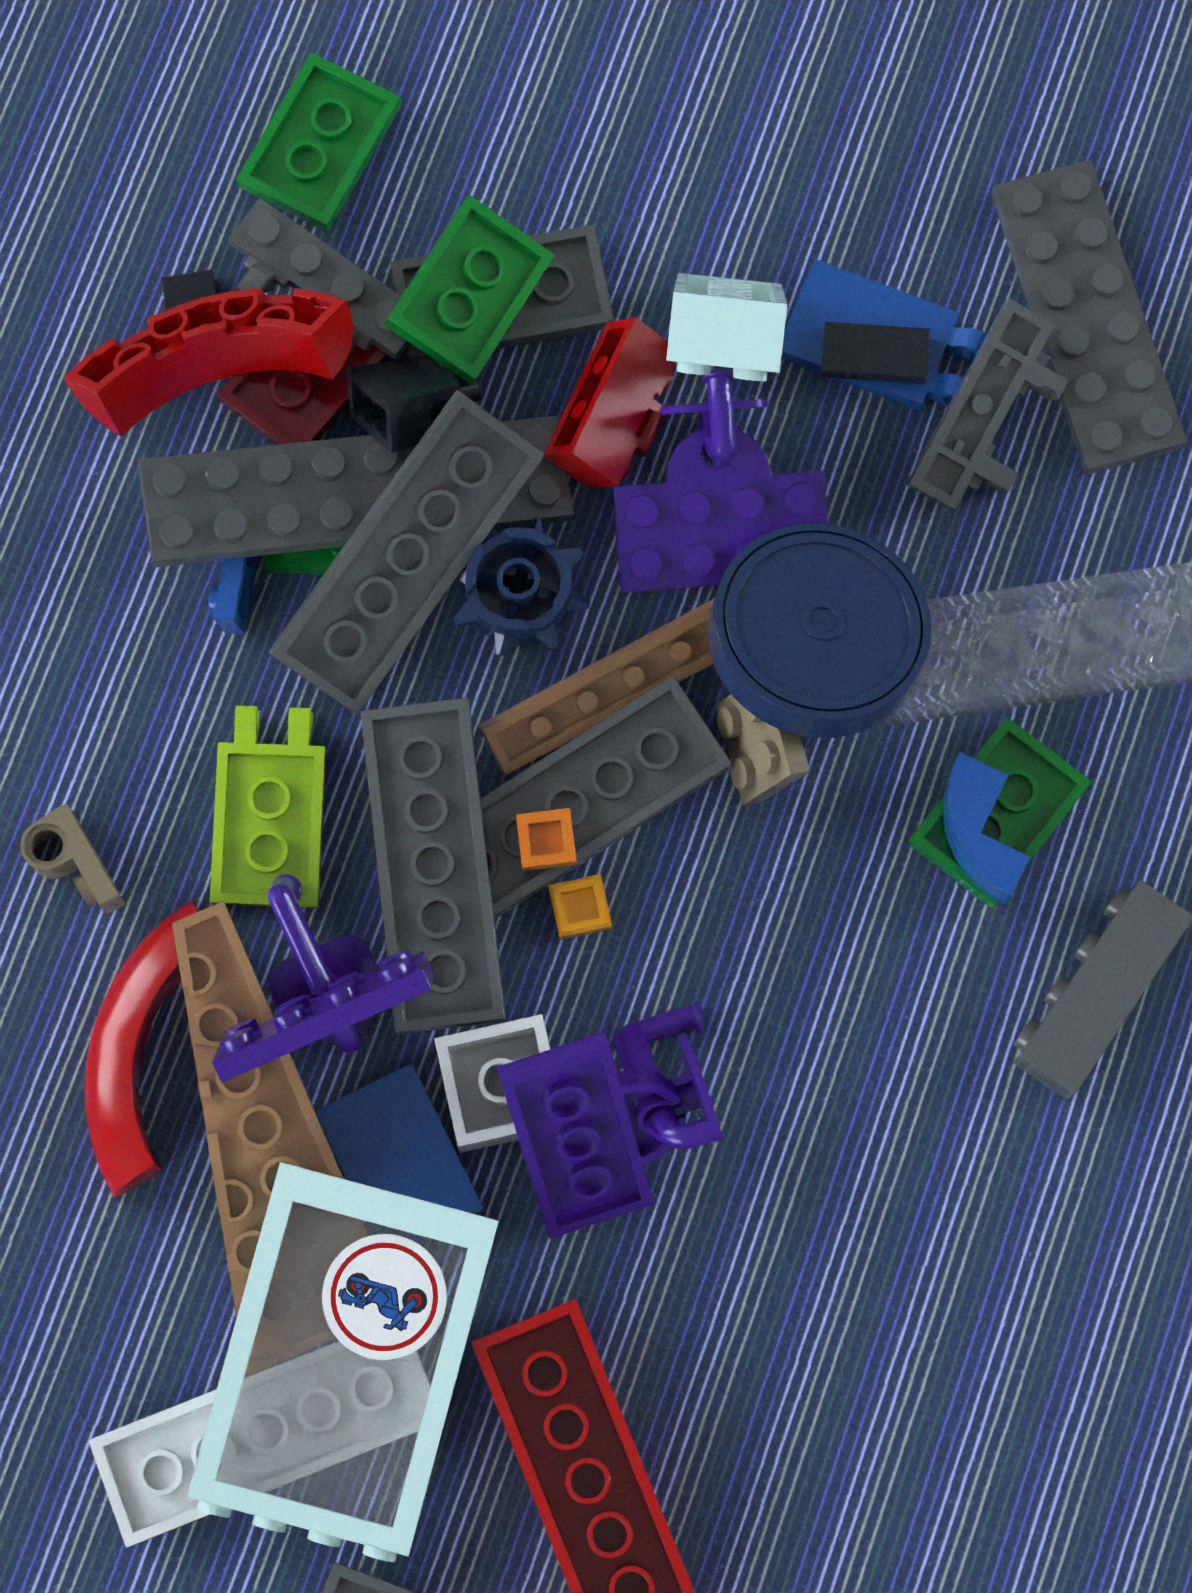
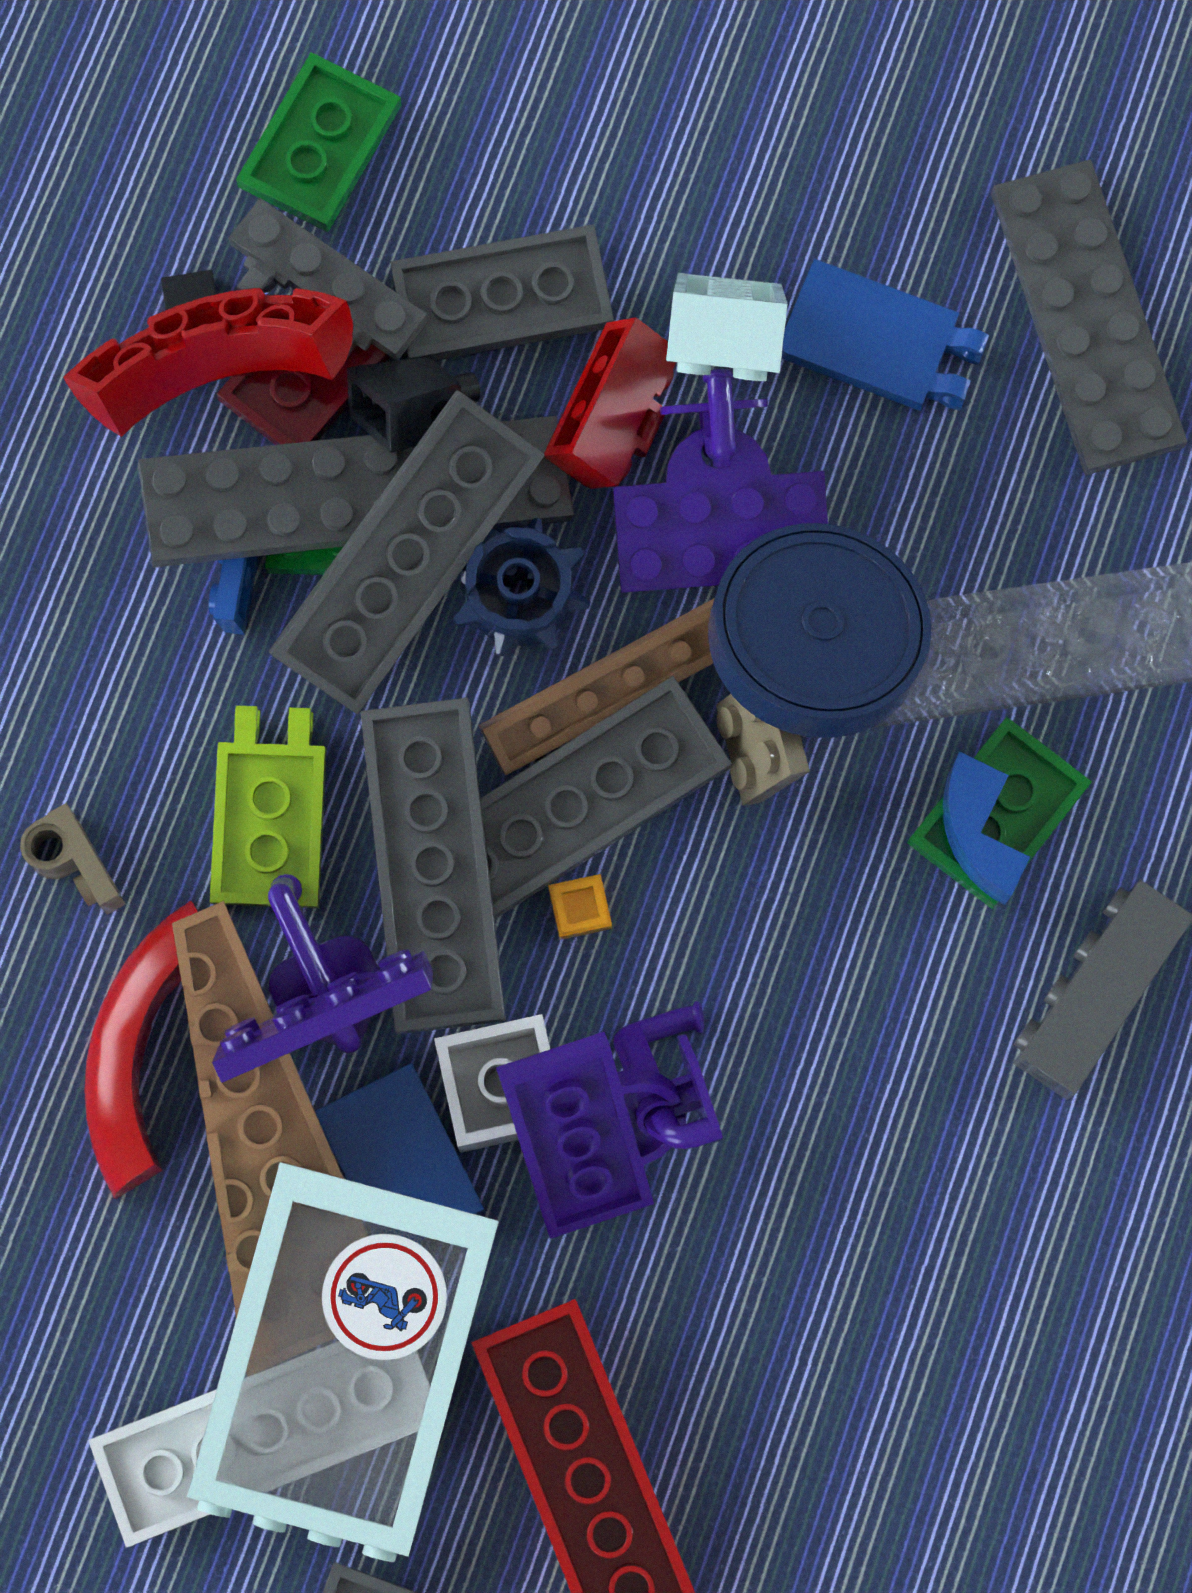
green plate [383,195,555,385] -> none
orange plate [516,808,577,871] -> none
black tile [821,322,930,384] -> none
dark grey hinge [906,298,1069,510] -> none

